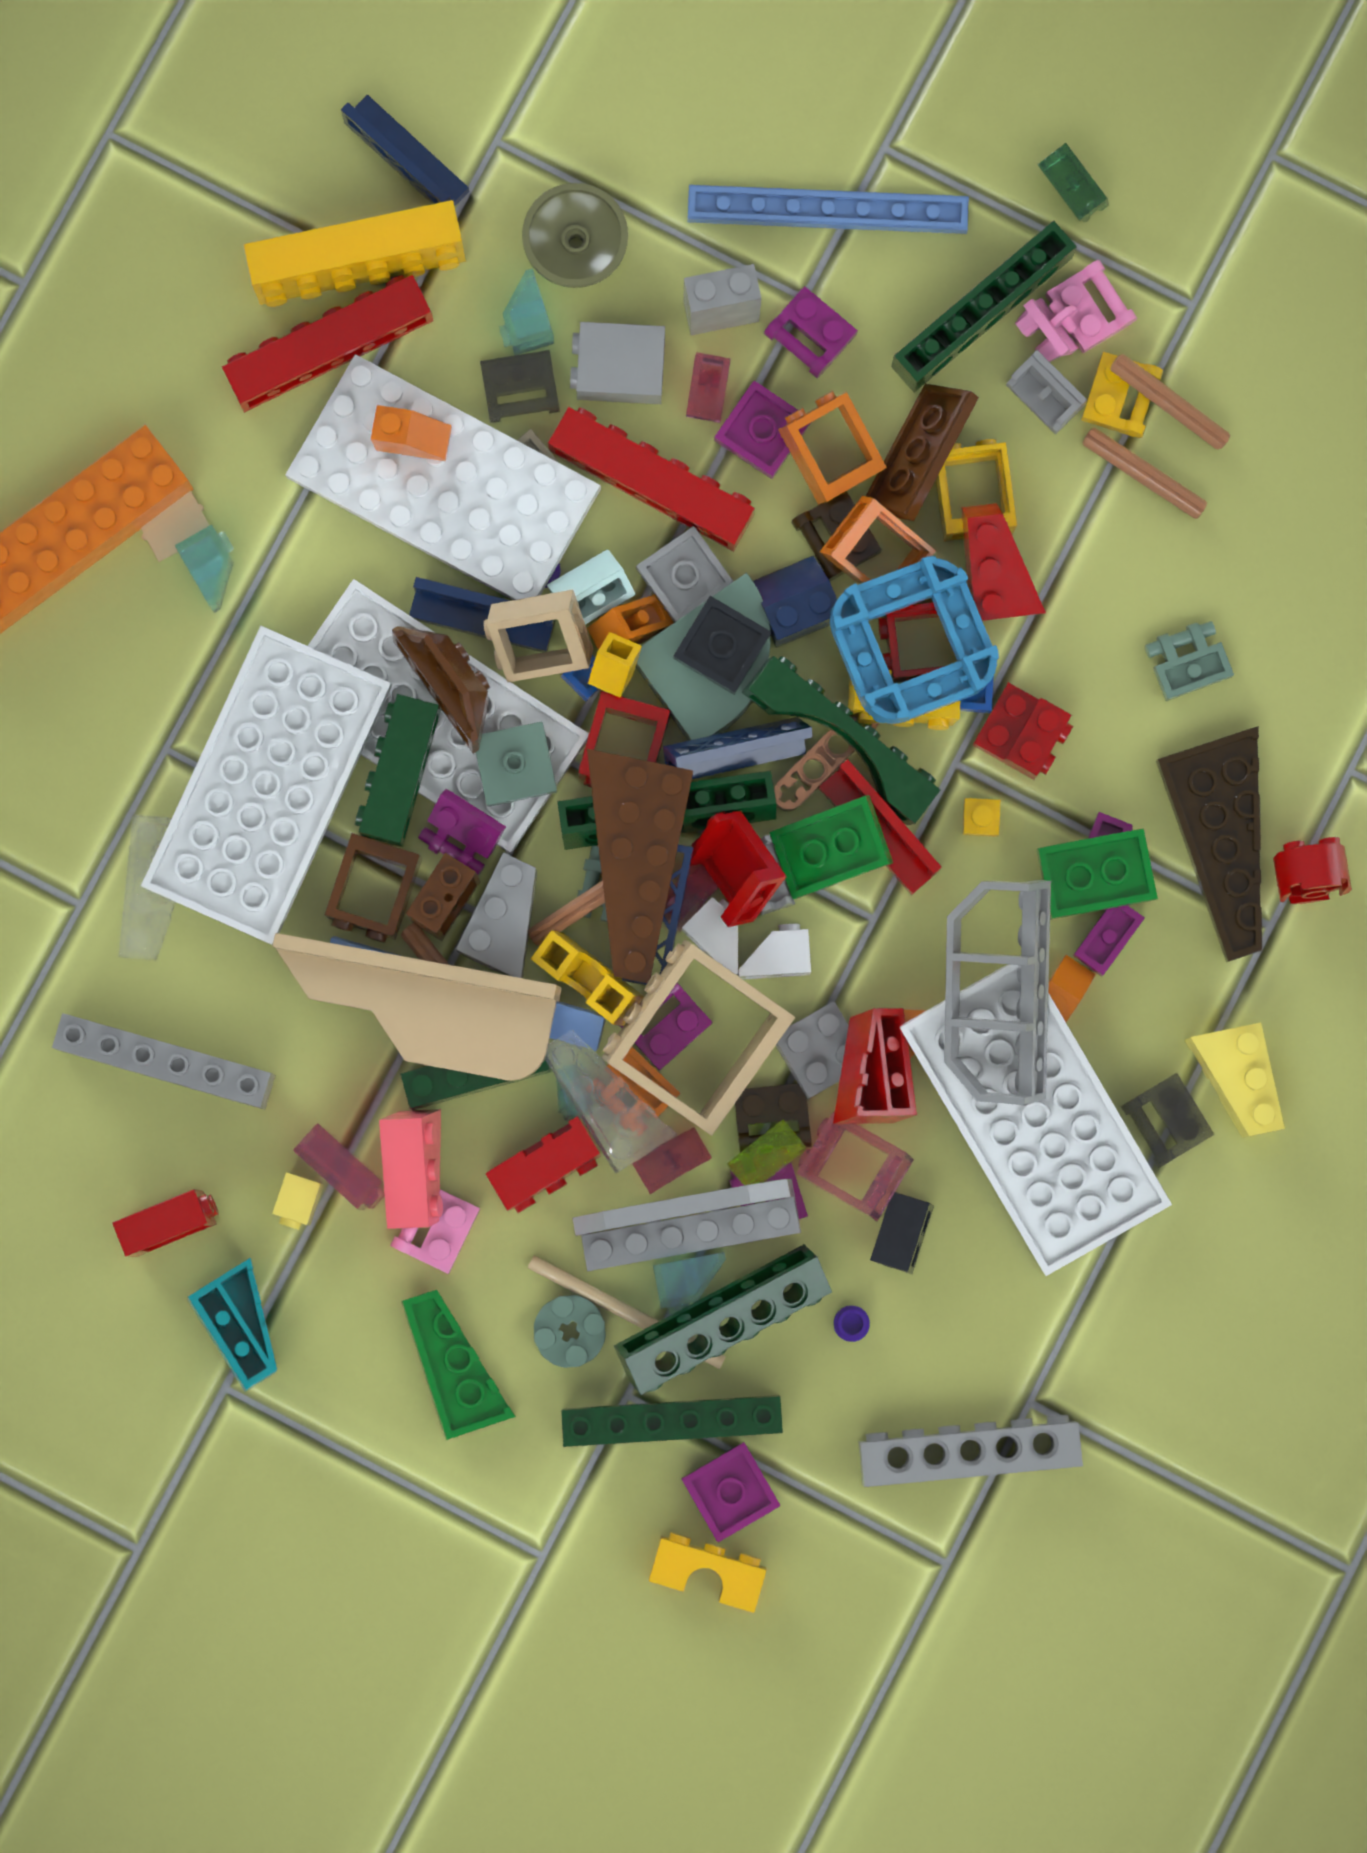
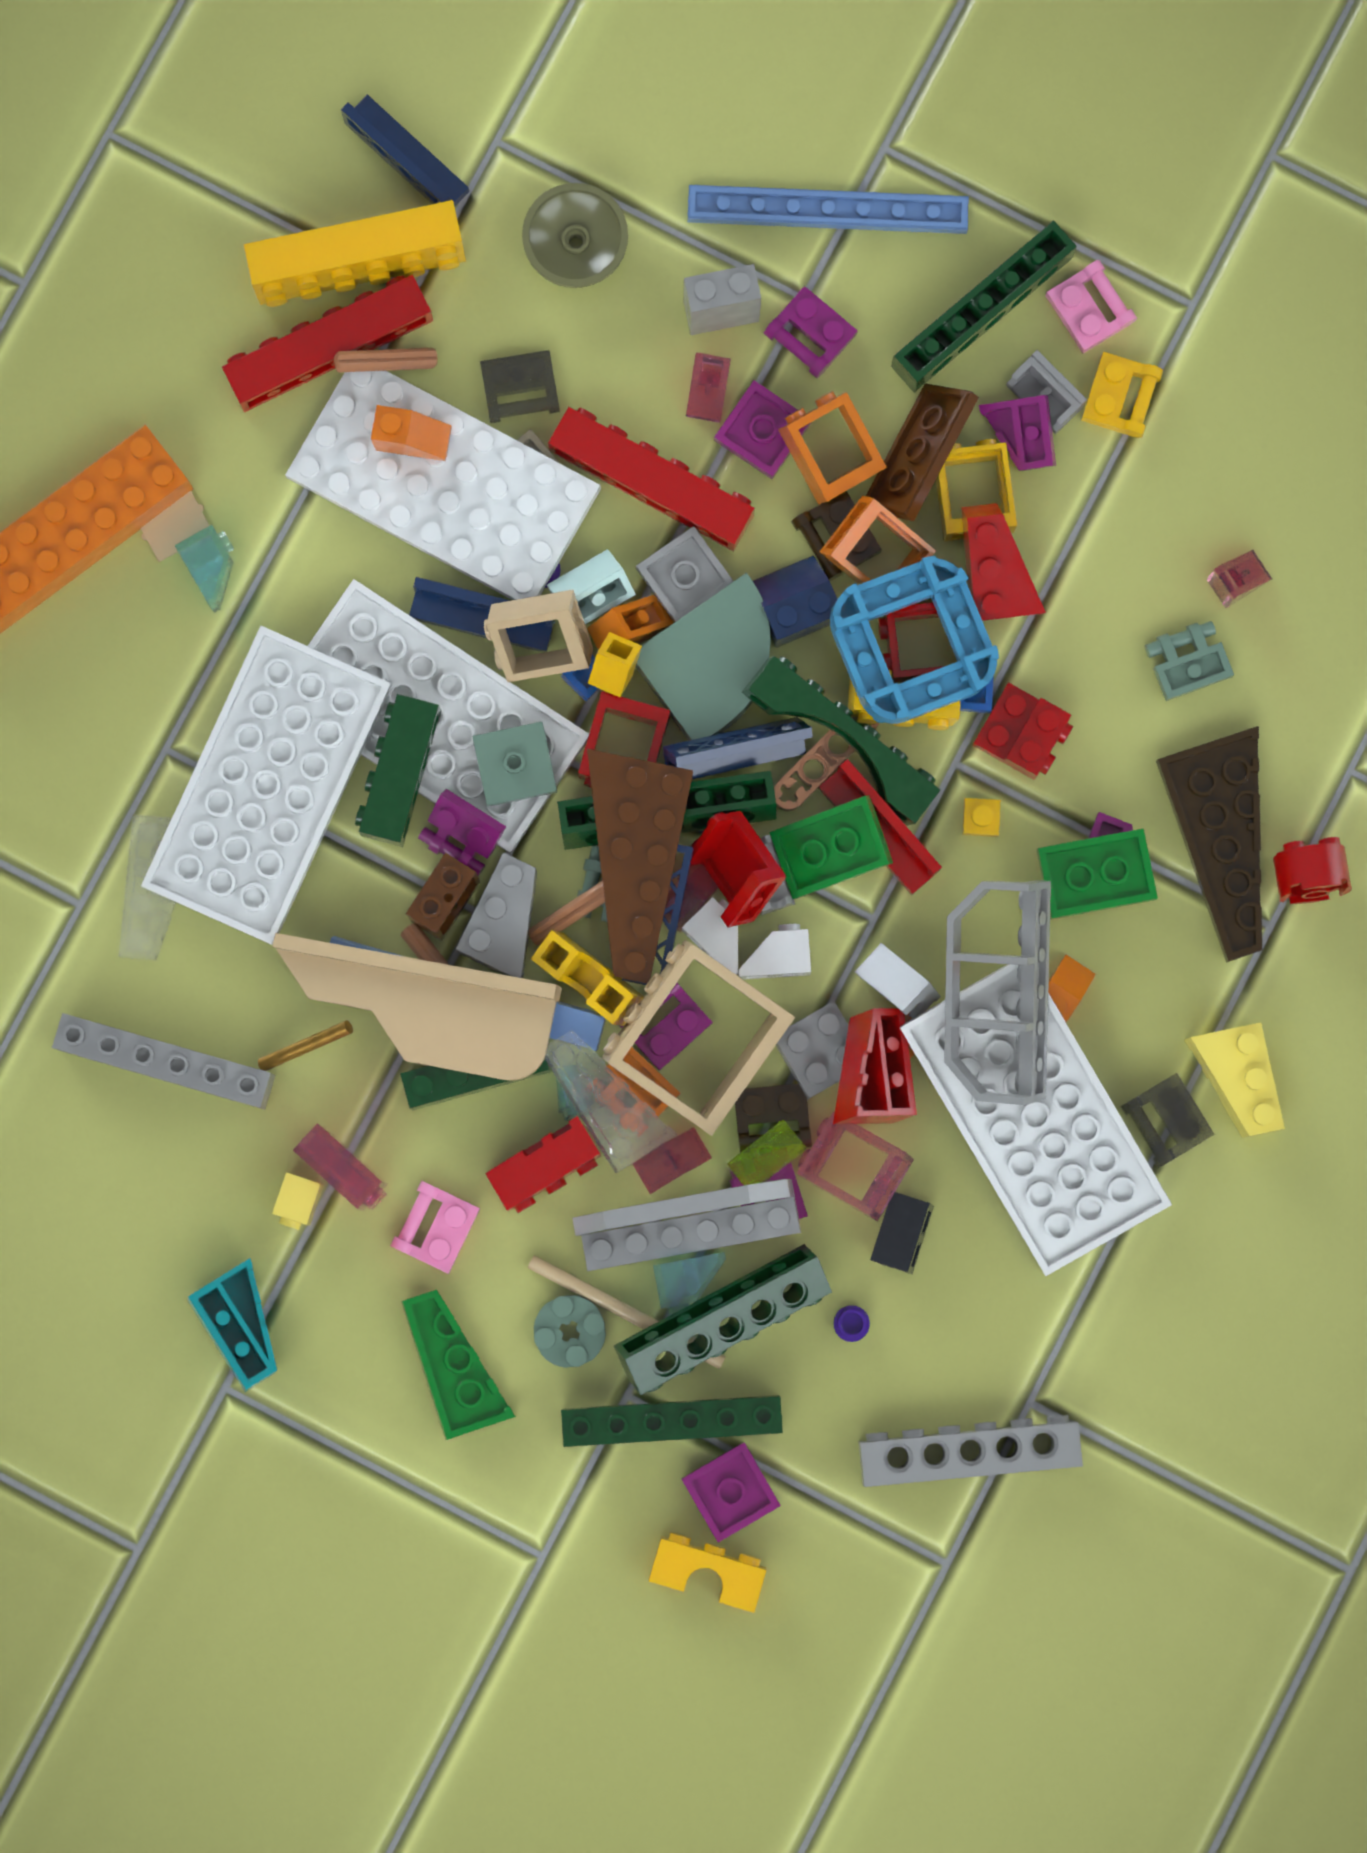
red window [112,1189,219,1257] -> none
reddish brown window [325,833,422,943] -> none
coral wedge [379,1109,443,1229] -> none
reddish brown wedge [392,626,490,754] -> none
clear light blue slope [499,268,554,356] -> none
light grey brick [570,322,665,404] -> none
black plate [673,596,772,695] -> none
bright pink hips [1015,298,1079,362] -> none
clear green hinge [1037,143,1109,222] -> none
magenta plate [1073,905,1145,977] -> none
nougat axle [1083,428,1207,519] -> none
nougat axle [1110,354,1230,449] -> none
none -> pearl gold bar [258,1020,353,1071]
none -> nougat axle [334,348,438,373]
none -> hinge [855,943,941,1018]
none -> magenta wing [979,395,1056,471]
none -> clear pink slope [1206,550,1272,608]

